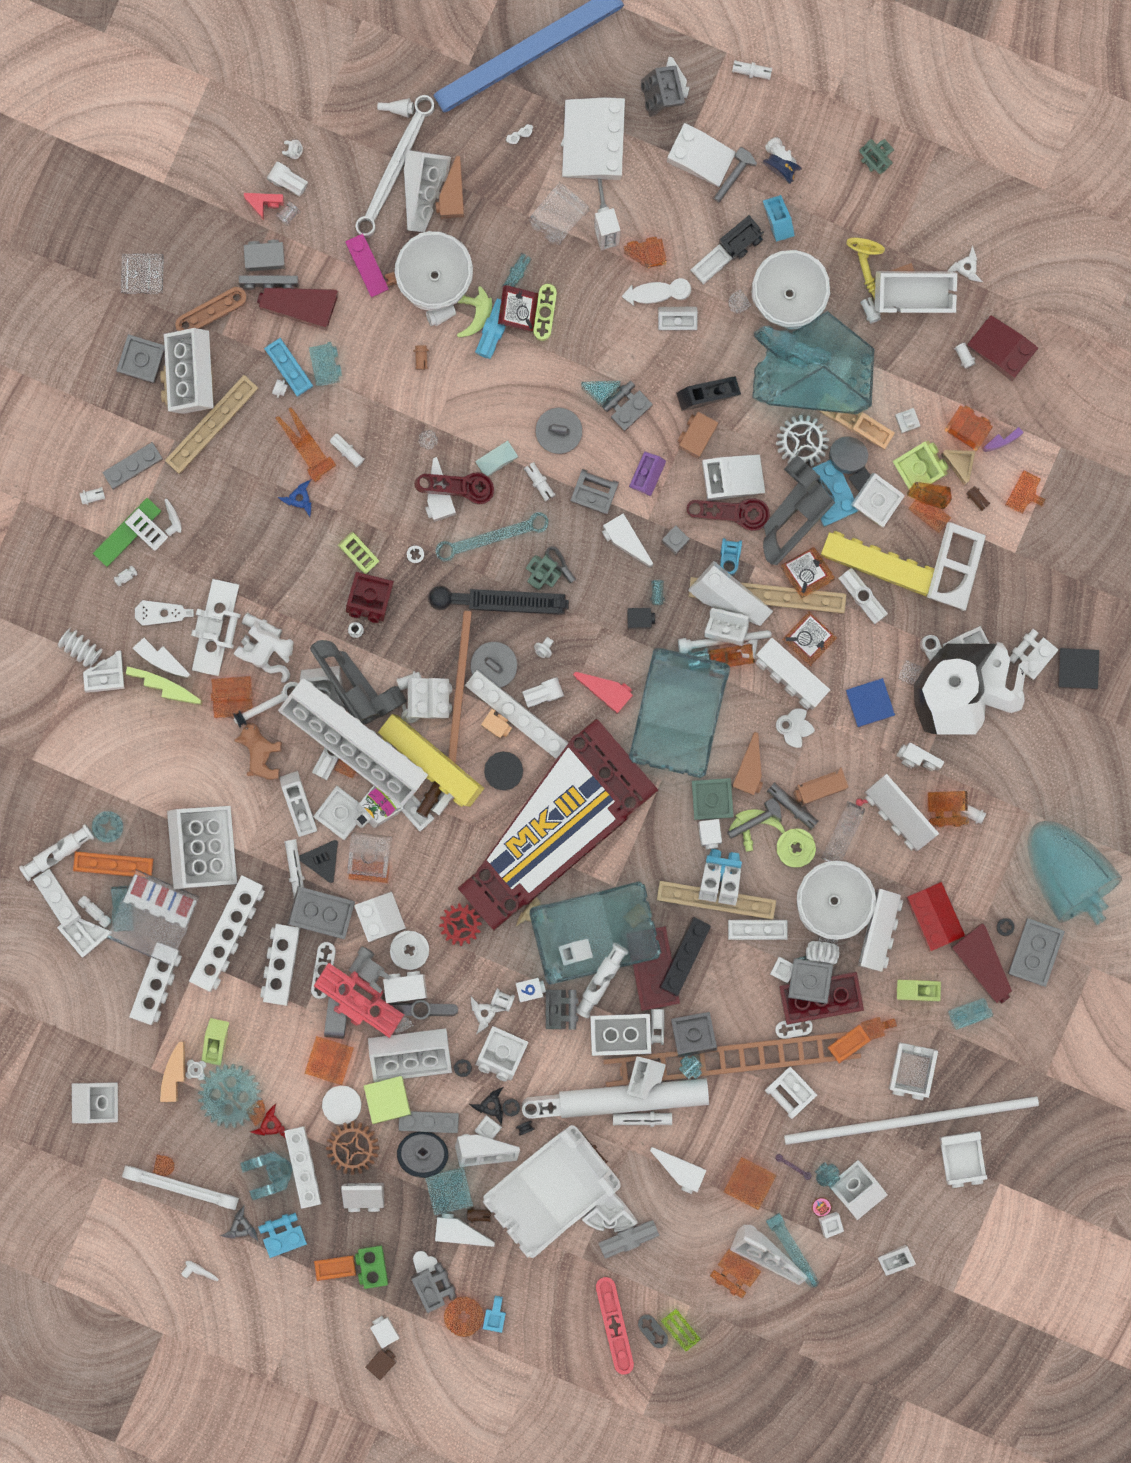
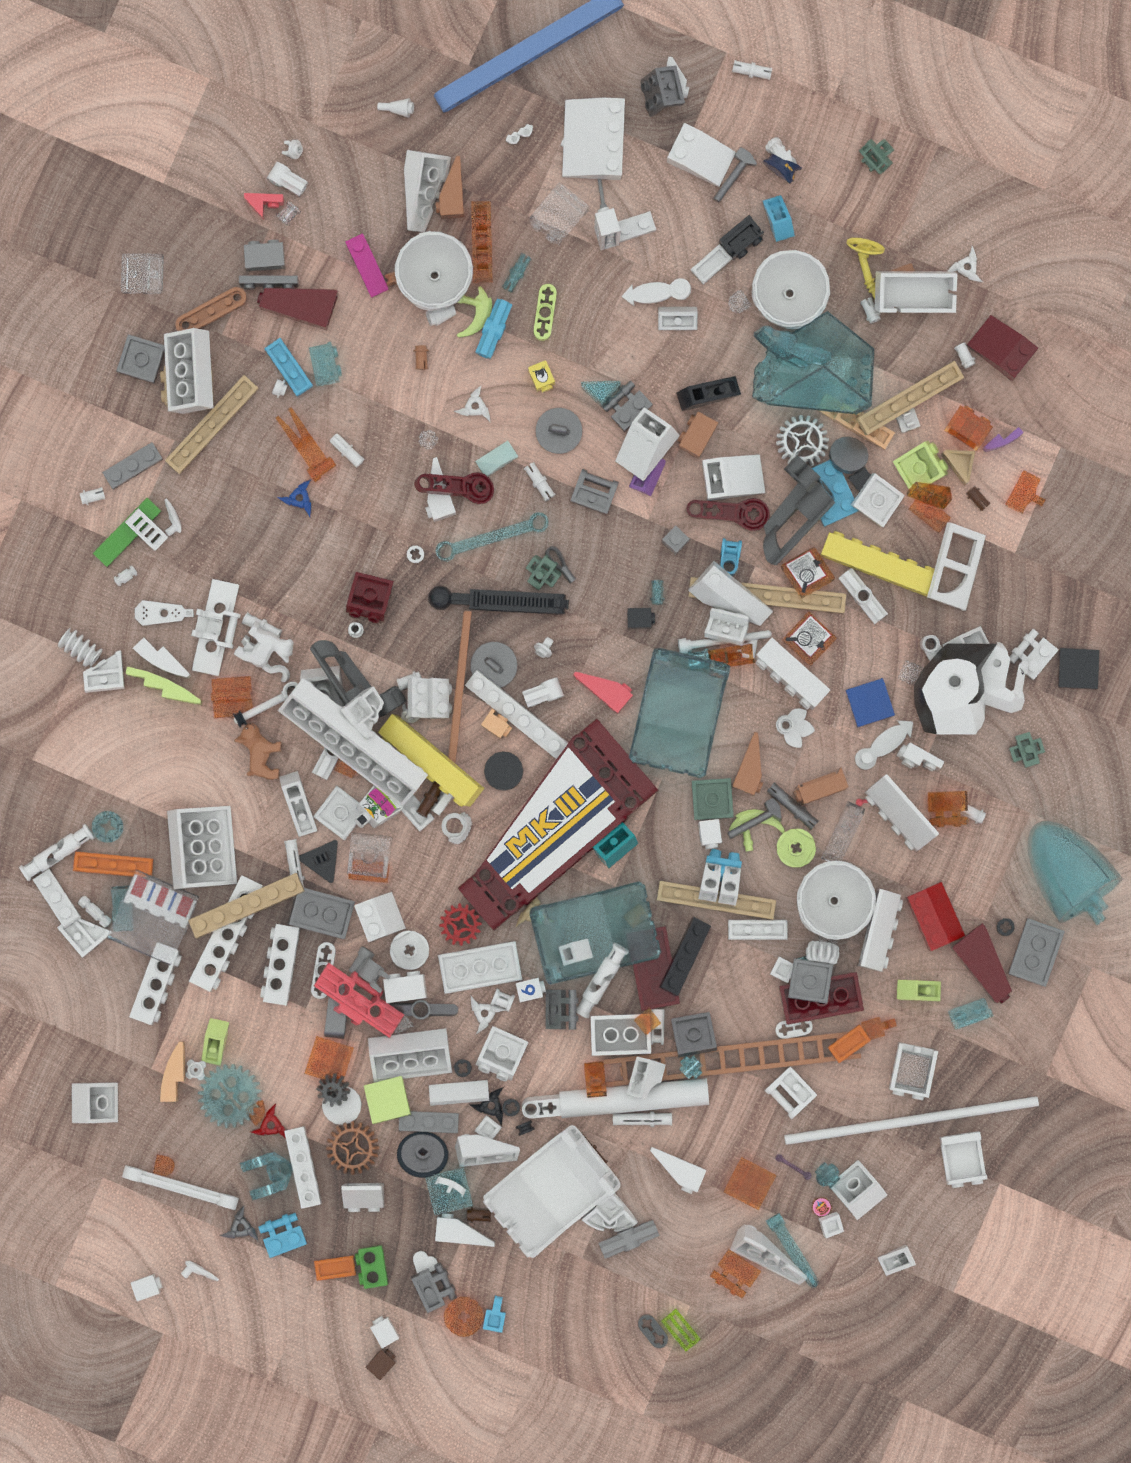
yellowish green slope [338,532,379,574] -> none
white piece [356,95,434,238] -> none
tile [498,285,539,332] -> none
coral piece [596,1277,634,1375] -> none
white slope [602,514,653,568] -> none
clear orange slope [623,237,667,268] -> none
none -> white brick [130,1274,163,1302]
none -> tan plate [188,873,305,939]
none -> dark grey gear [316,1073,351,1107]
none -> white slope [340,686,384,738]
none -> white tile [429,1080,489,1106]
none -> white piece [435,1177,466,1197]
none -> white tile [438,941,522,994]
none -> white piece [442,812,472,844]
none -> white piece [454,385,491,423]
none -> clear orange brick [471,201,493,283]
none -> light yellow brick [528,360,555,393]
none -> clear orange plate [584,1061,607,1098]
none -> teal brick [593,822,638,869]
none -> white slope [615,407,680,481]
none -> white plate [618,211,656,243]
none -> clear orange plate [634,1008,661,1035]
none -> white brick [855,720,913,770]
none -> tan plate [856,361,964,436]
none -> sand green piece [1009,732,1045,768]

